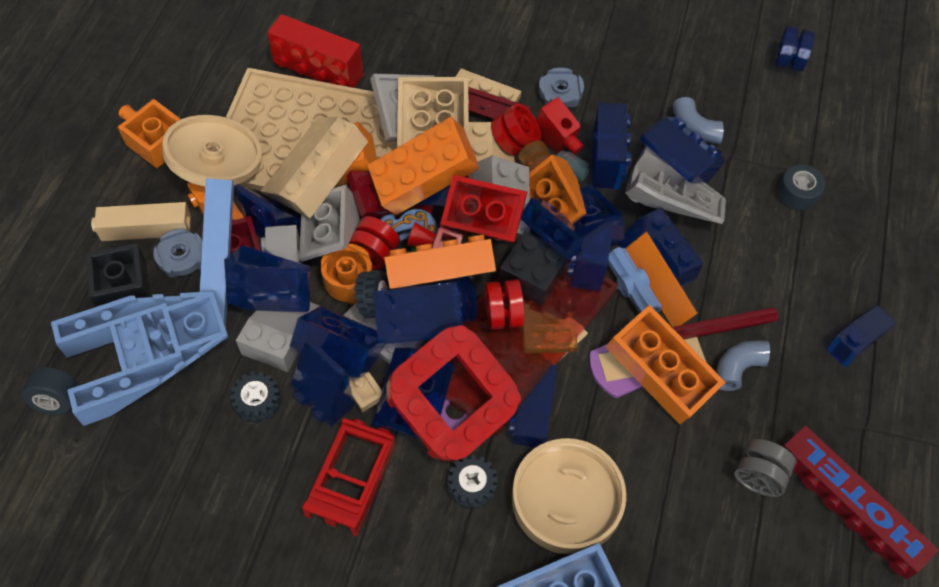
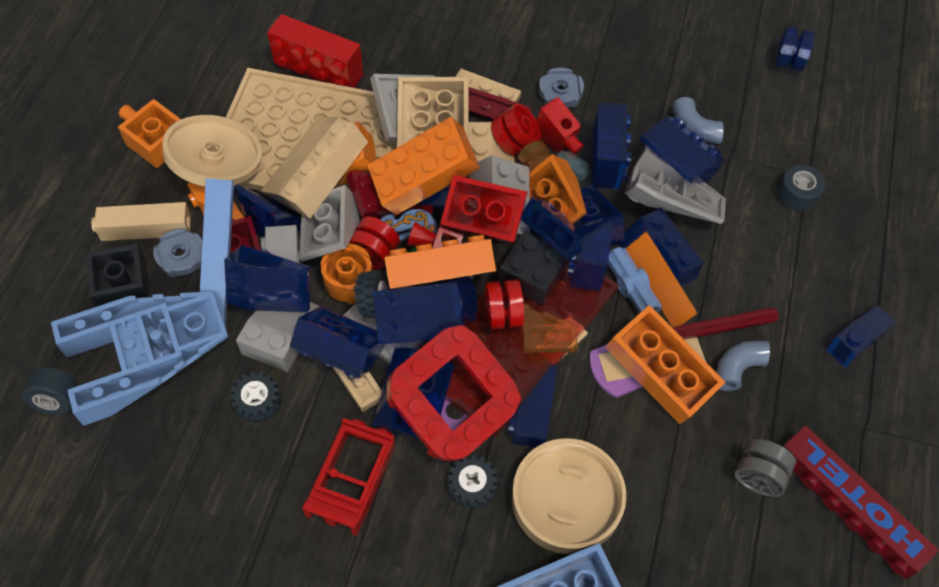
clear blue slope [291,338,354,427] -> none

